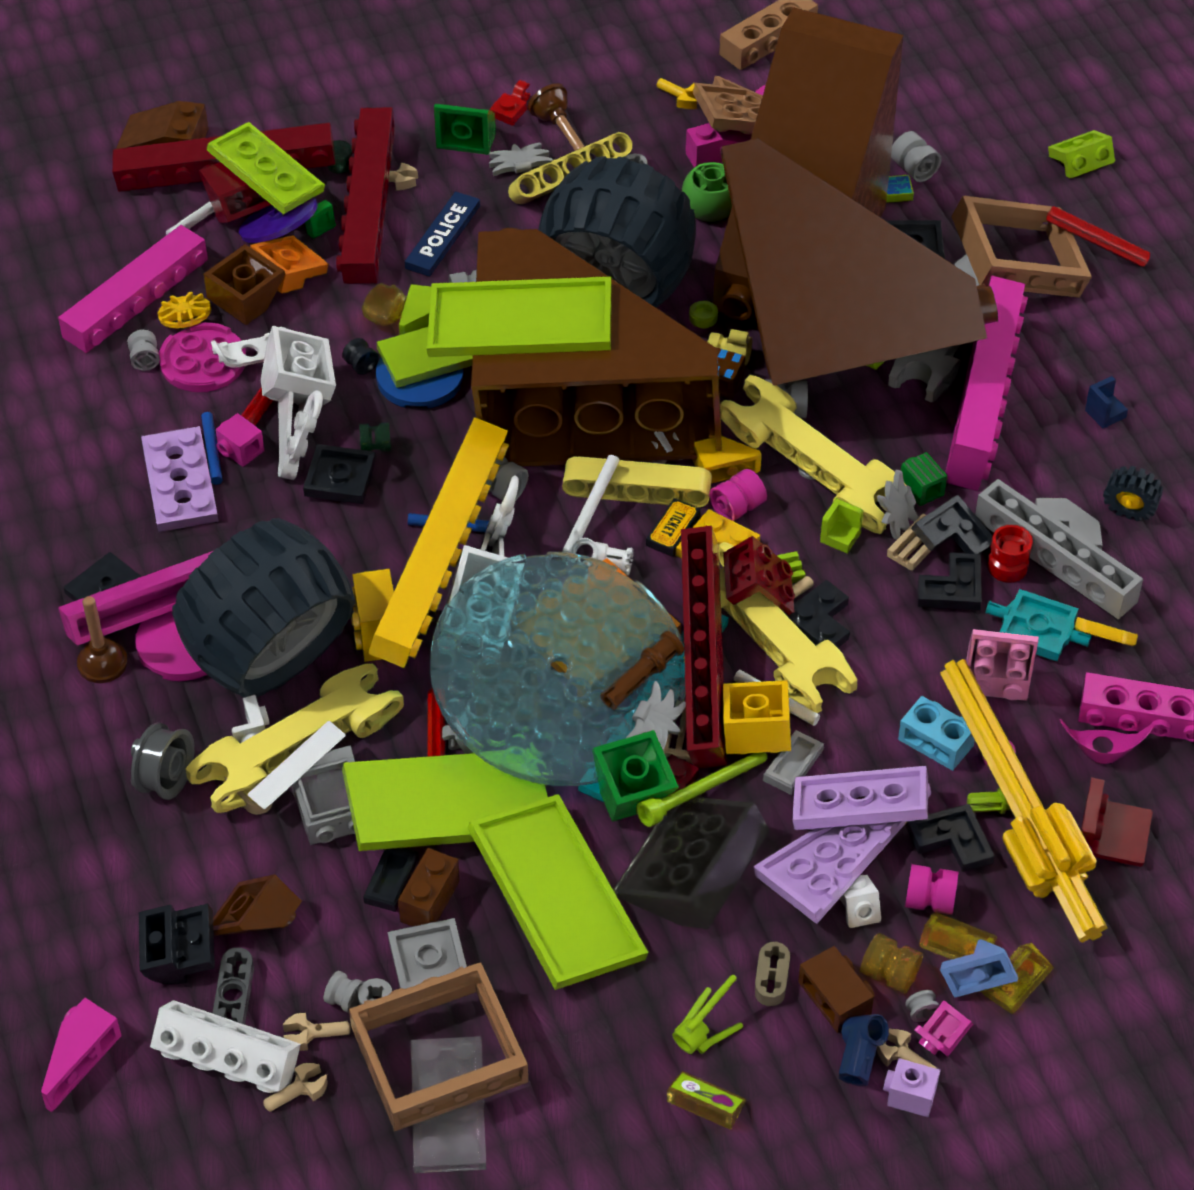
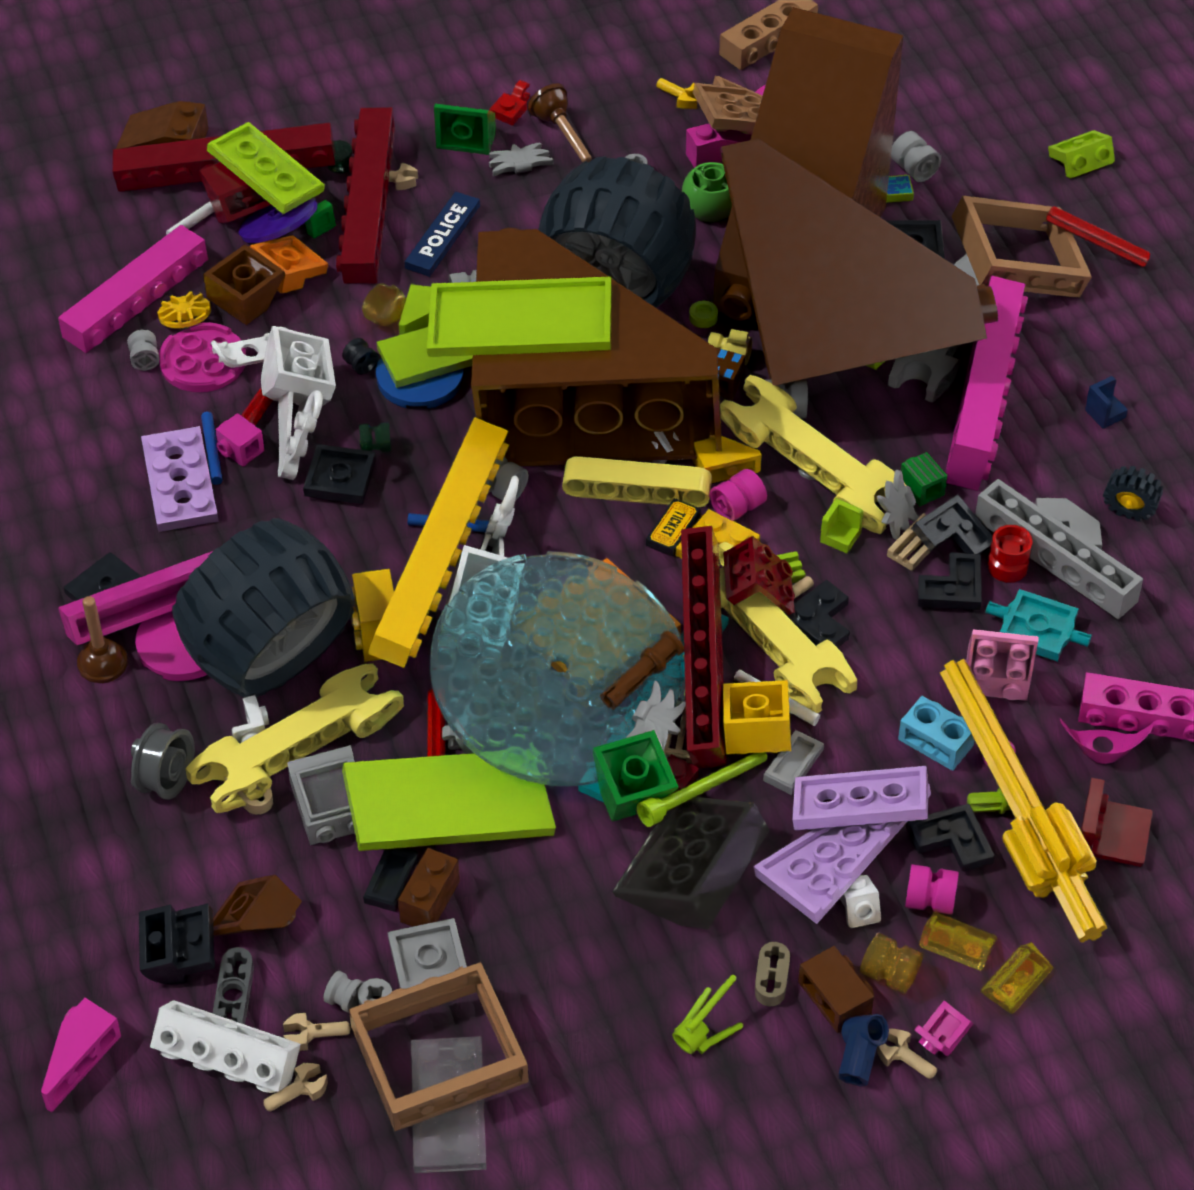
white sticker [248,721,346,809] -> none
lime tile [468,794,648,990] -> none
light yellow beam [508,132,633,204] -> none
white bar [558,455,620,564] -> none
white connector [570,538,634,575] -> none
slope [667,1071,746,1130] -> none
lavender brick [883,1058,940,1117] -> none
light grey bush [905,990,940,1022] -> none
medium blue slope [940,939,1018,998] -> none
yellow tile [1074,617,1138,646] -> none

